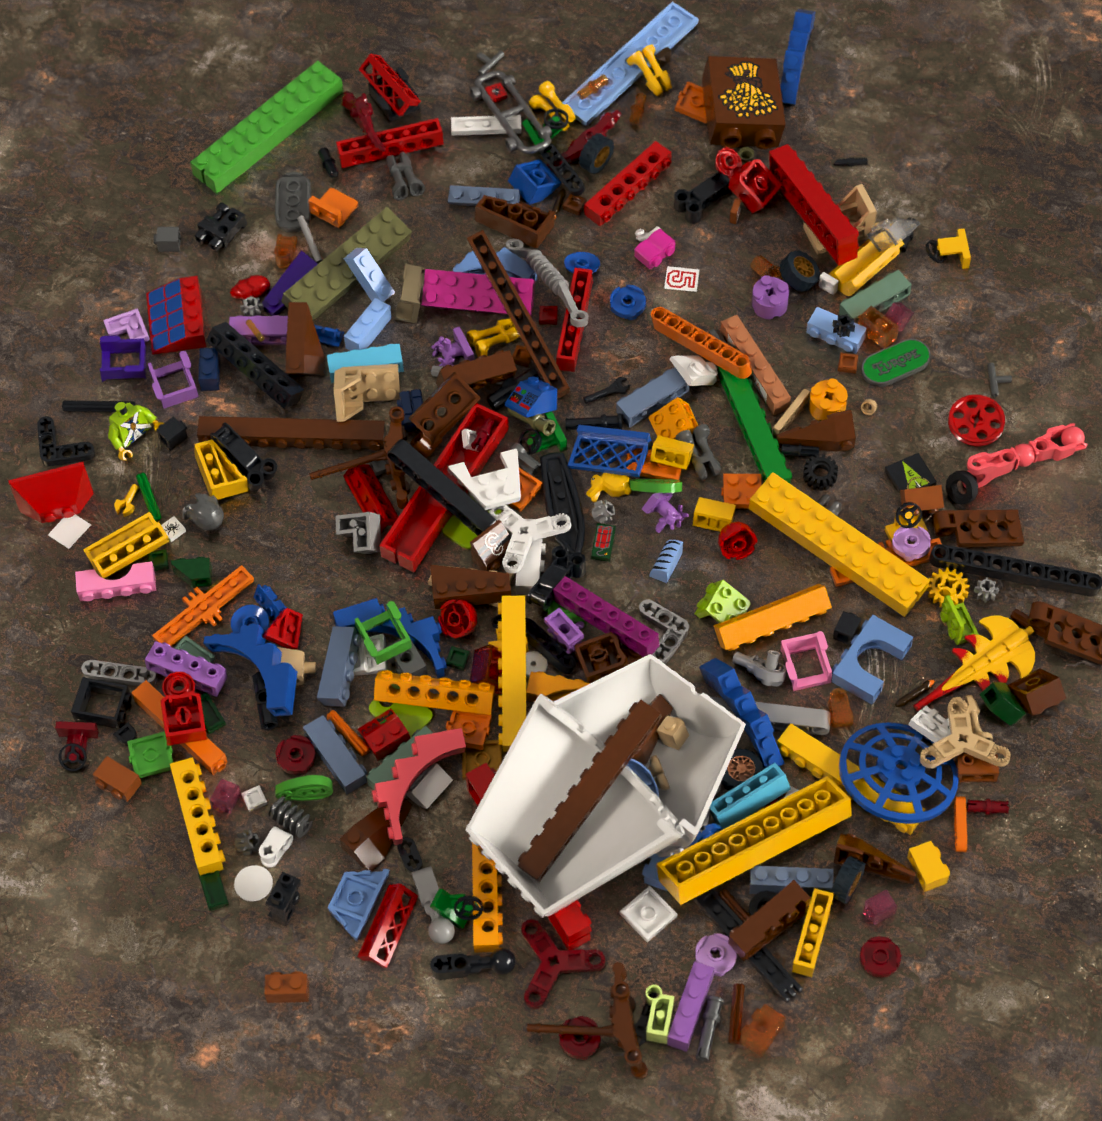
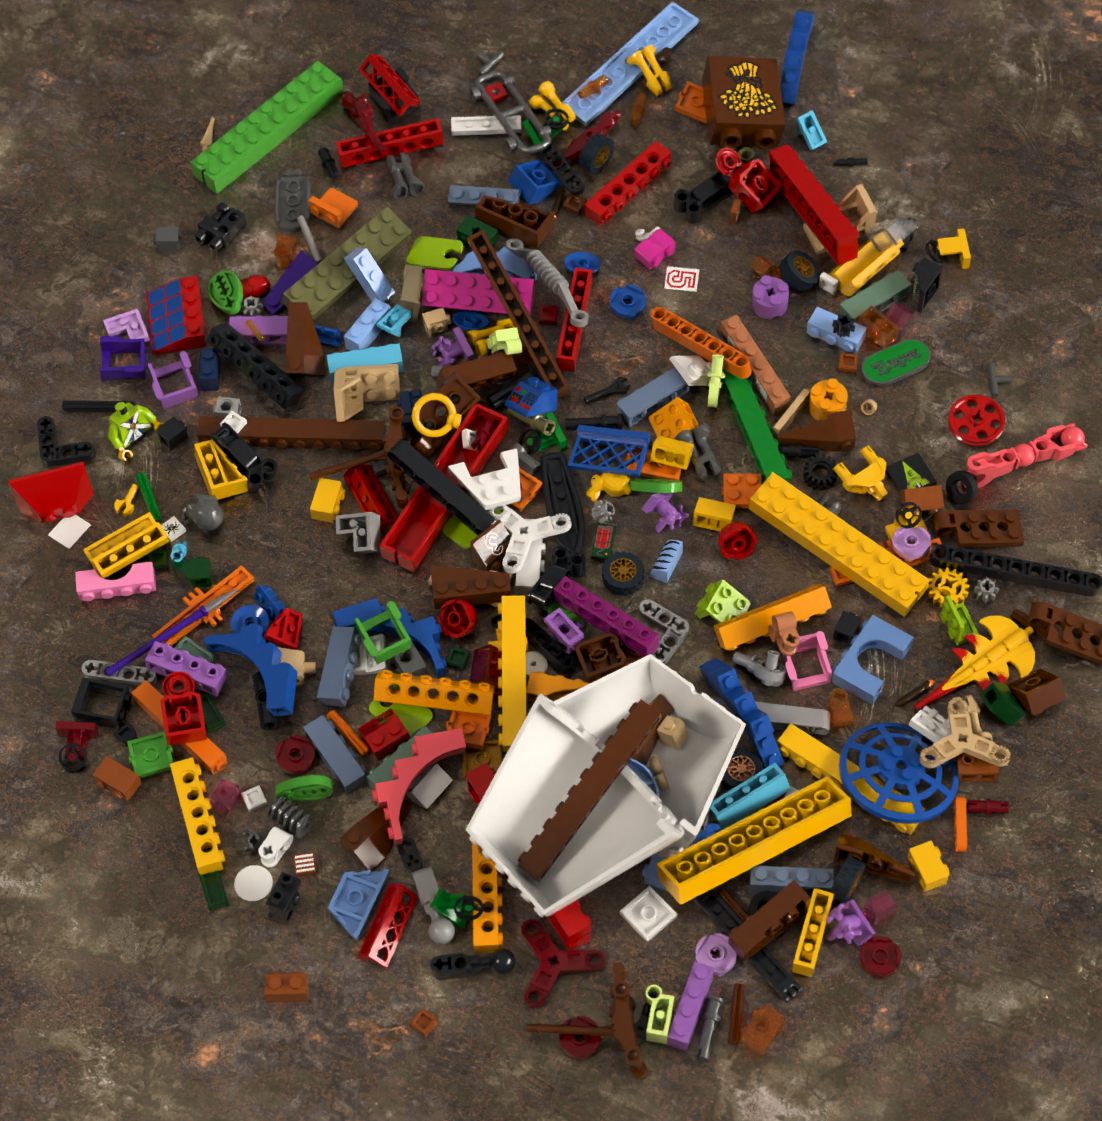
none -> dark purple piece [105,589,238,676]
none -> medium azure axle [171,541,187,562]
none -> tan piece [200,117,215,152]
none -> bright green piece [207,270,243,315]
none -> light grey brick [213,396,242,417]
none -> white tile [220,411,247,434]
none -> dark orange tile [294,852,317,877]
none -> yellow brick [310,478,345,523]
none -> medium azure slope [376,304,412,337]
none -> lime piece [406,236,464,270]
none -> dark orange tile [409,1008,439,1038]
none -> yellow piece [412,393,461,438]
none -> tan brick [422,308,451,338]
none -> blue dish [452,311,489,331]
none -> dark green brick [456,215,499,247]
none -> yellowish green hinge [487,327,522,355]
none -> black wheel [602,551,644,596]
none -> yellowish green pin [707,354,726,408]
none -> nougat piece [768,611,800,656]
none -> medium azure slope [797,110,827,150]
none -> medium lavender piece [826,900,876,946]
none -> yellow connector [833,445,888,501]
none -> black slope [911,257,943,313]

